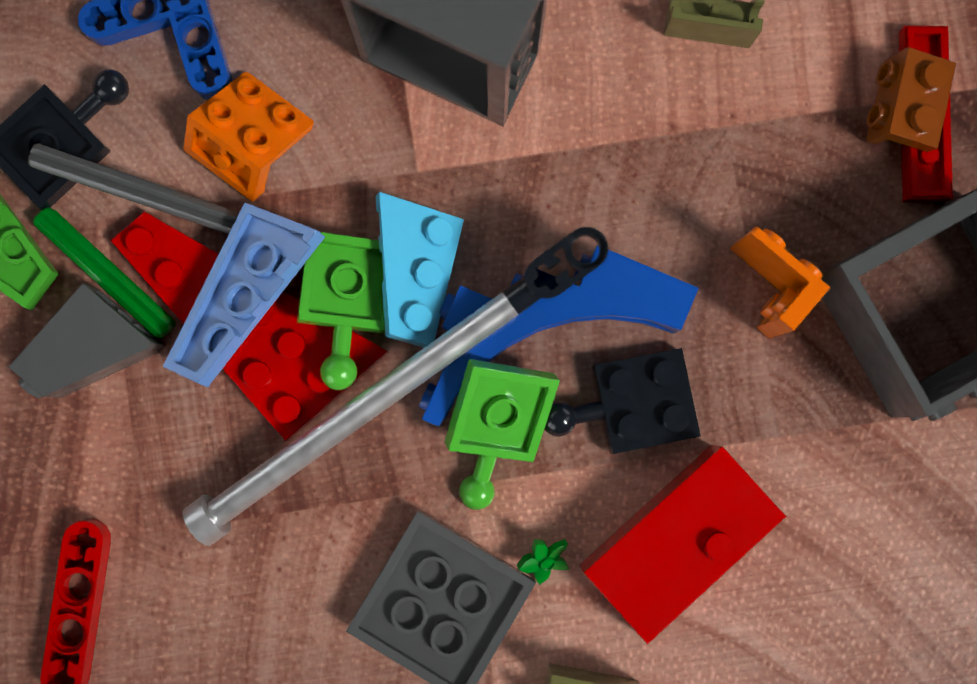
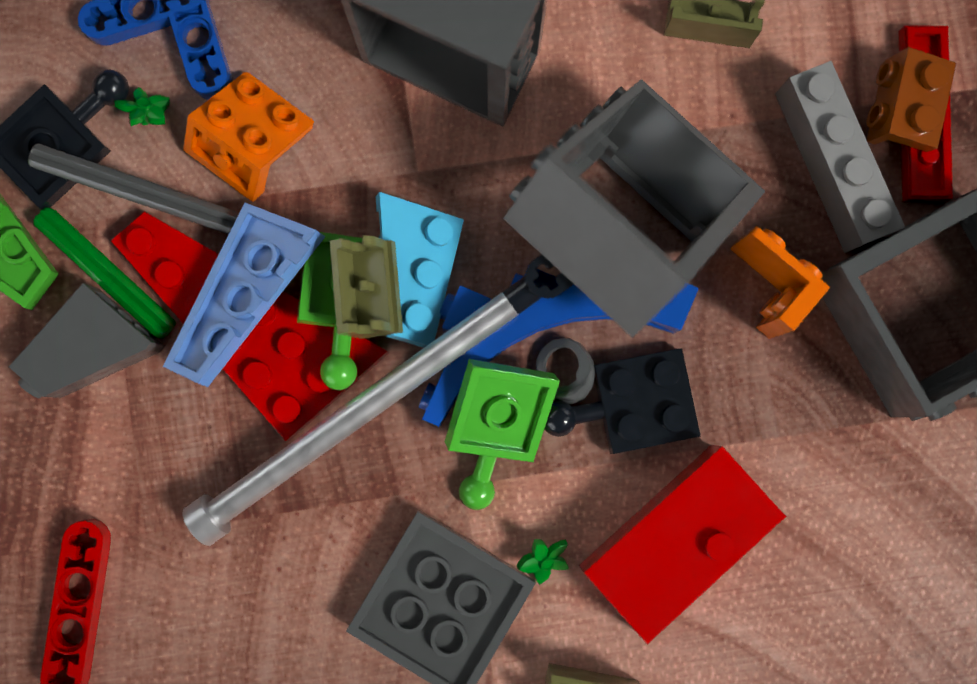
none -> green plant [114,87,170,126]
none -> olive hinge [330,235,403,339]
none -> dark grey window [503,79,766,338]
none -> dark grey piece [536,338,595,404]
none -> light grey brick [775,61,905,253]

